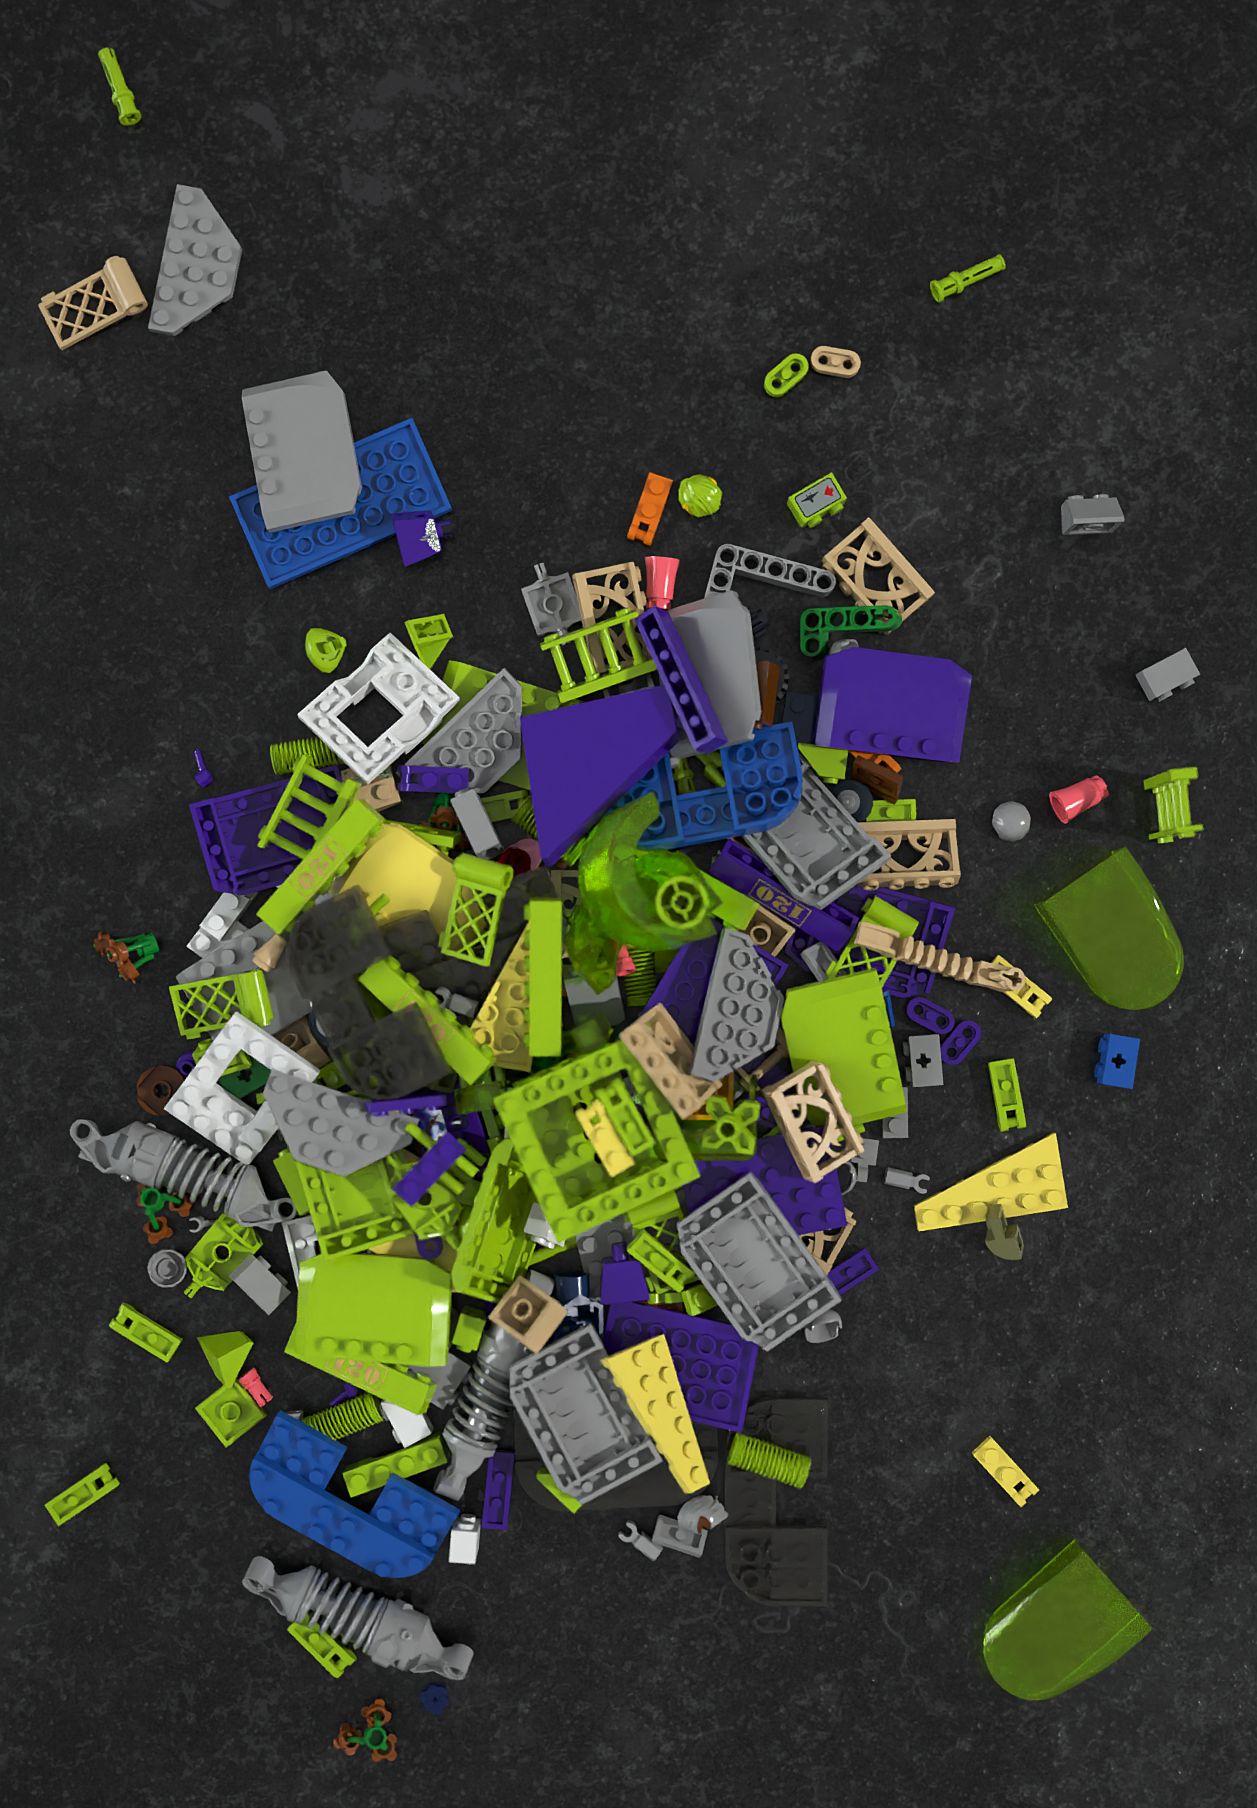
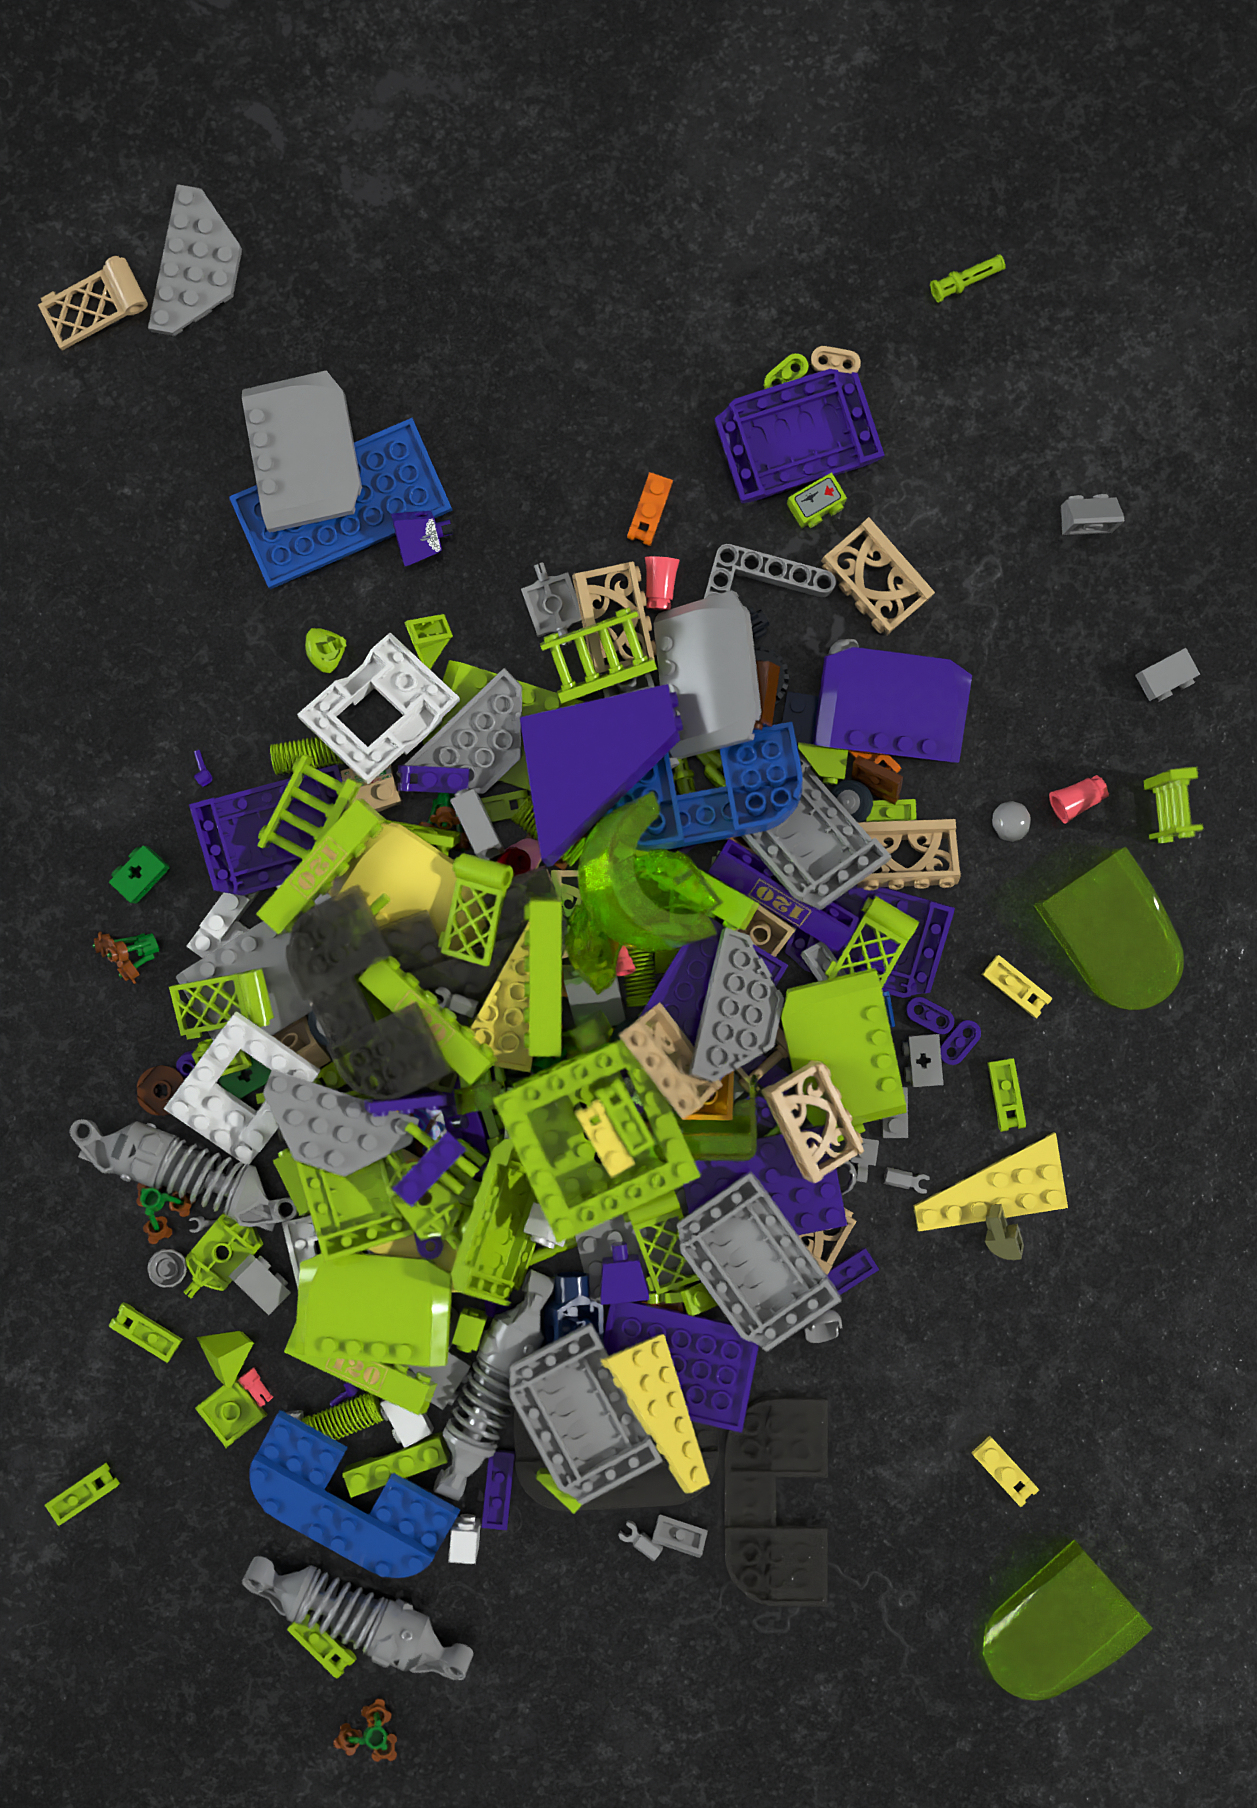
lime pin [98,48,141,125] -> none
tan cone [252,933,288,972] -> none
clear blue plant [420,1684,449,1715] -> none
tan slope [488,1275,568,1354] -> none
lime plate [627,1229,696,1293] -> none
dark purple brick [635,606,729,755] -> none
lime cylinder [655,876,708,929] -> none
lime hair [678,474,722,517] -> none
light grey hair [678,1495,728,1534] -> none
lime plant [702,1095,760,1155] -> none
lime piece [728,1432,811,1489] -> none
green beam [800,605,902,659] -> none
tan piece [854,922,1025,992] -> none
blue brick [1094,1033,1140,1089] -> none
none -> green brick [109,845,171,904]
none -> dark purple slope [714,369,885,503]

